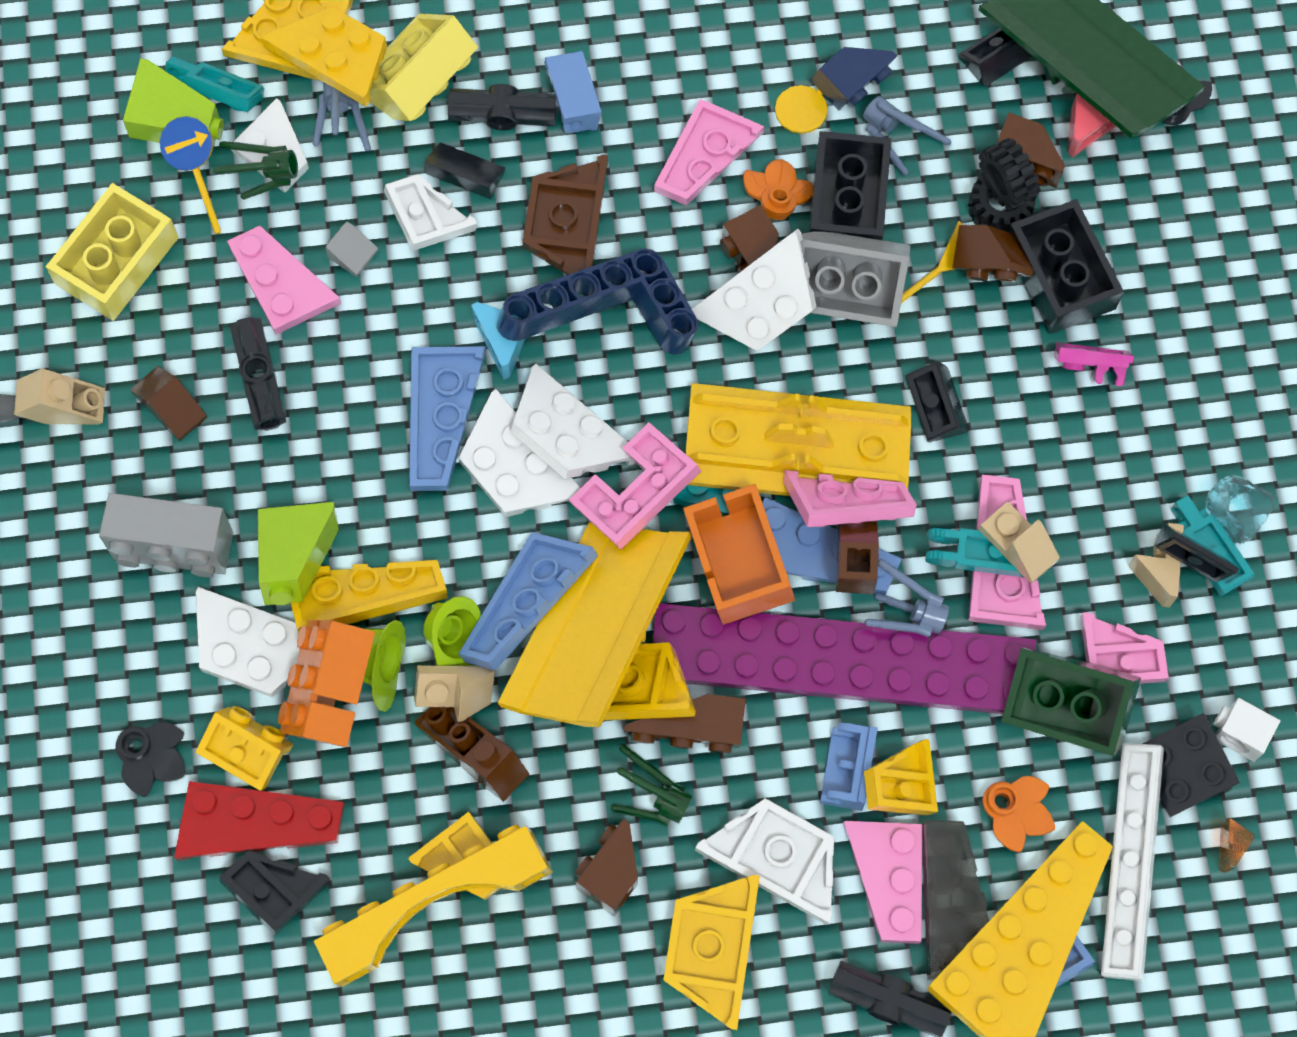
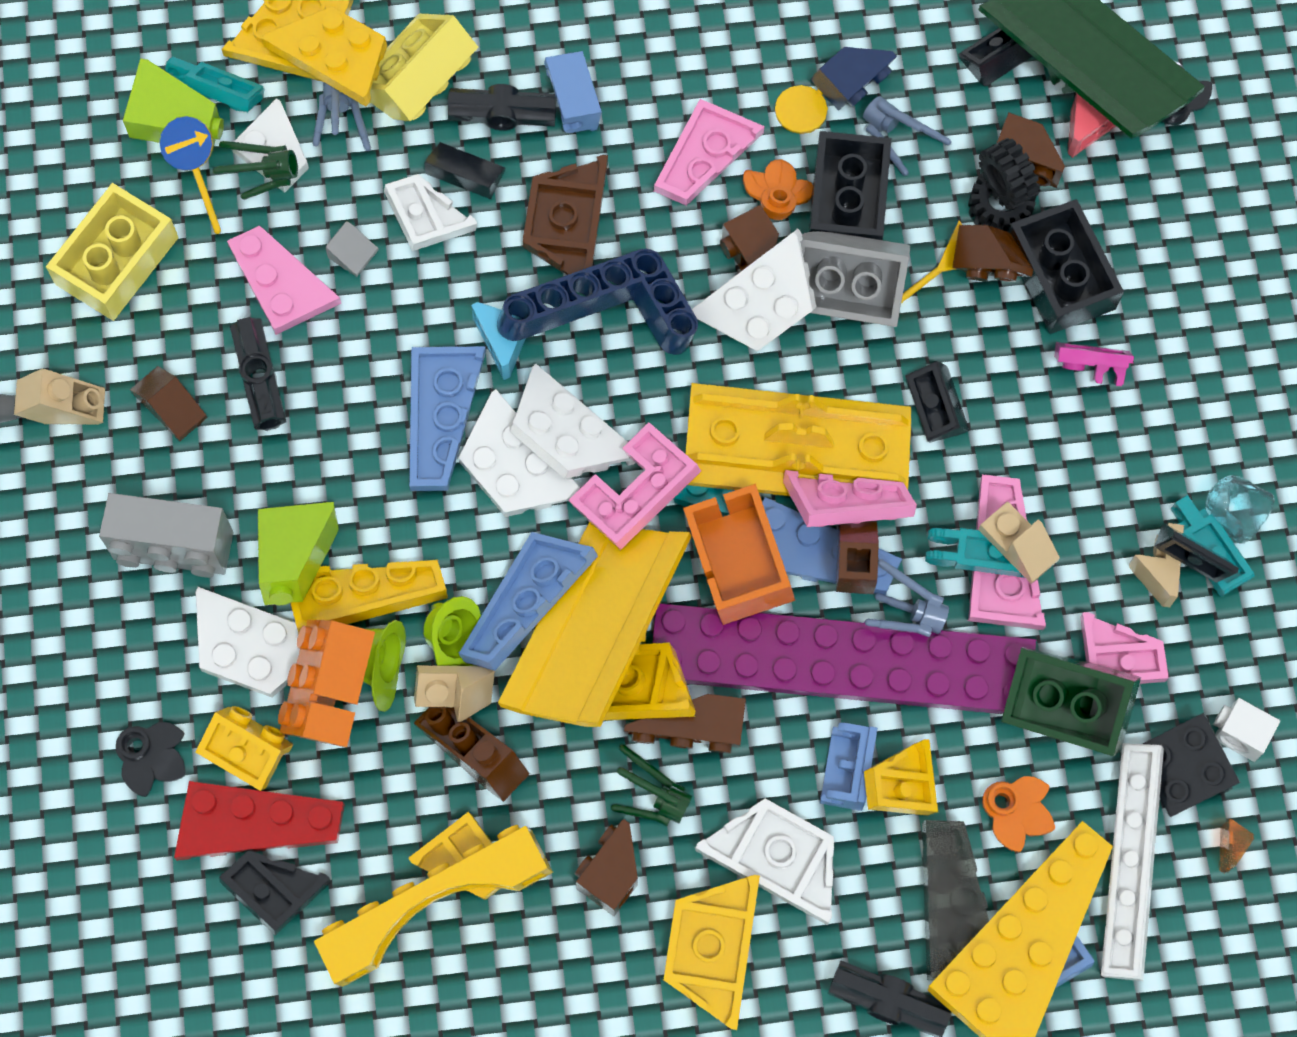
bright pink wing [843,821,922,944] -> none

